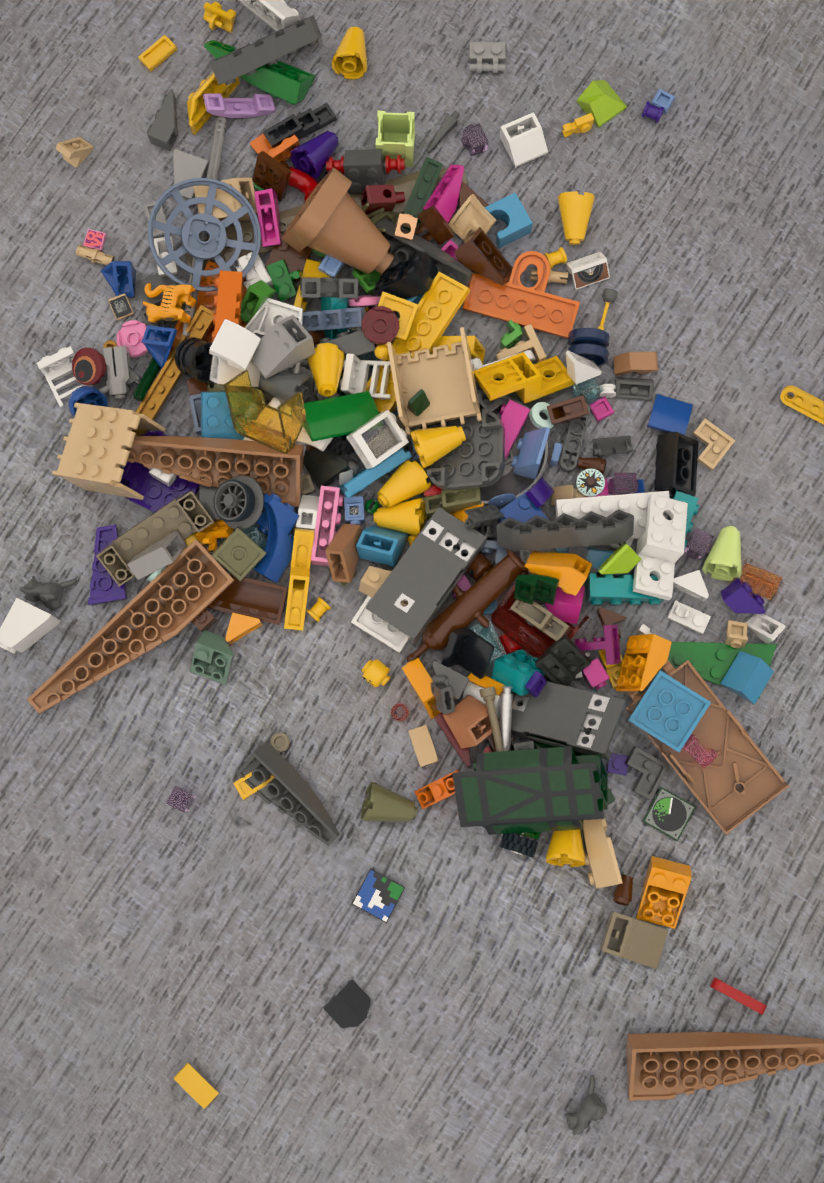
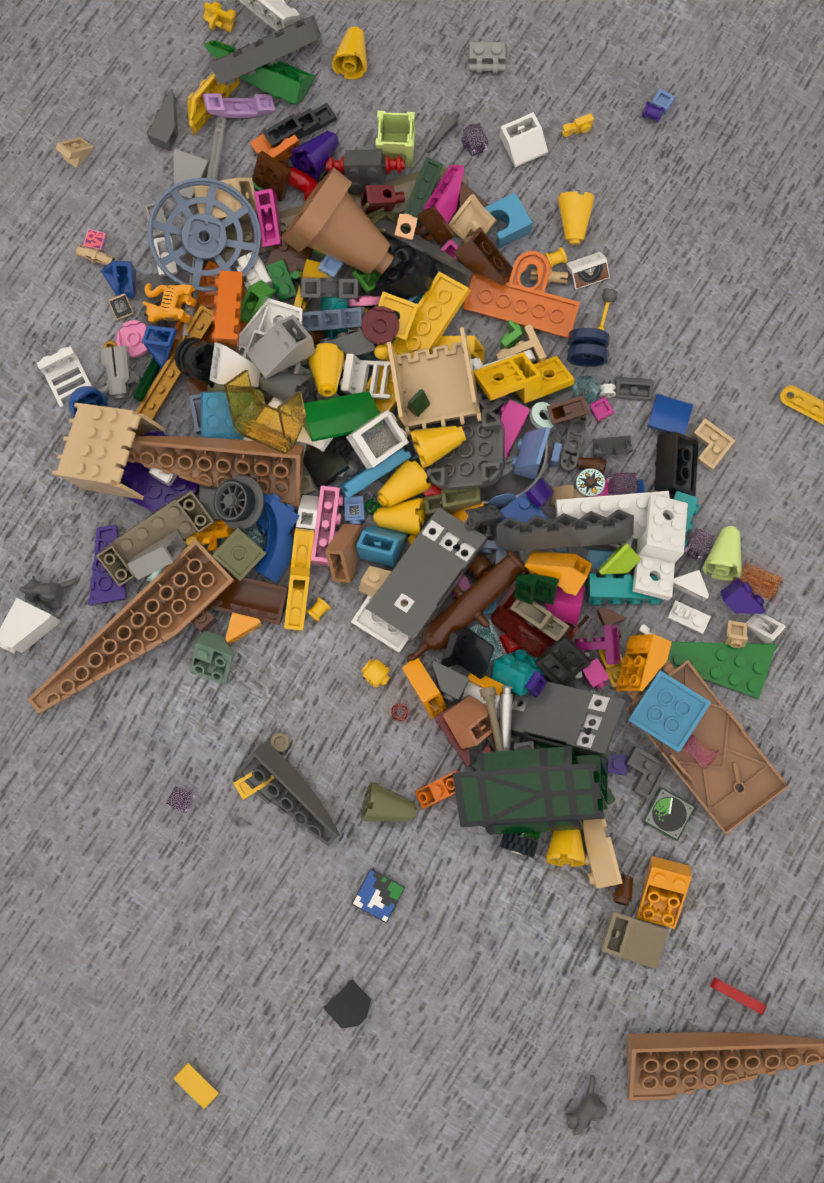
tile [72,347,106,385] -> none
yellow tile [138,35,177,72] -> none
white slope [209,319,261,371] -> none
white sticker [339,470,353,485] -> none
tan slope [408,725,439,768] -> none
dark grey piece [430,675,456,715] -> none
white slope [566,351,602,384] -> none
lime slope [576,80,627,128] -> none
medium nougat slope [613,352,658,376] -> none
dark azure slope [720,651,774,705] -> none

